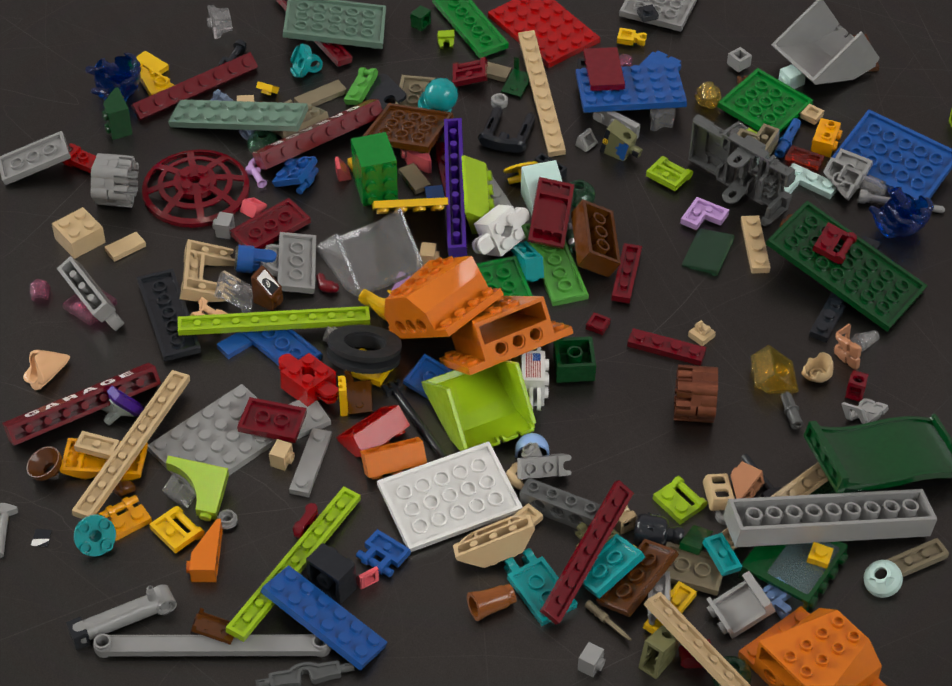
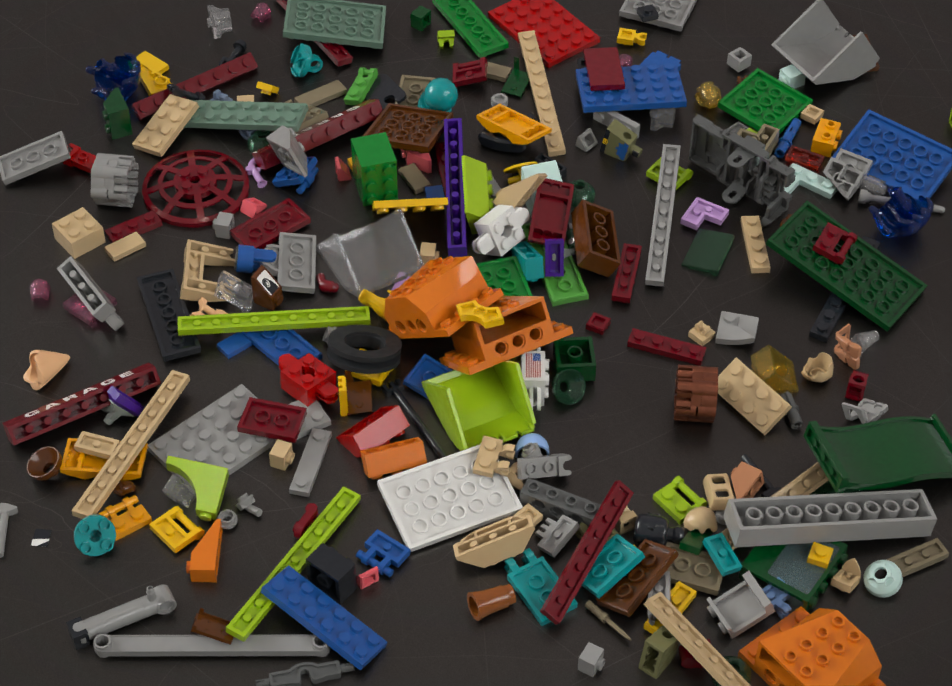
none -> dark red plate [104,210,162,243]
none -> tan plate [132,94,199,157]
none -> black hinge [167,84,205,100]
none -> light grey plate [236,493,263,517]
none -> clear pink arm [250,2,271,22]
none -> light grey slope [266,125,308,177]
none -> yellow tile [456,300,504,329]
none -> tan plate [473,436,515,478]
none -> light orange slope [476,104,552,145]
none -> tan slope [493,173,548,208]
none -> light grey hinge [535,515,580,558]
none -> dark purple piece [545,238,575,277]
none -> clear green piece [552,369,586,405]
none -> light grey plate [645,144,681,286]
none -> tan hair [684,506,718,534]
none -> light grey plate [715,311,759,345]
none -> tan plate [718,357,792,436]
none -> tan plate [831,558,861,593]

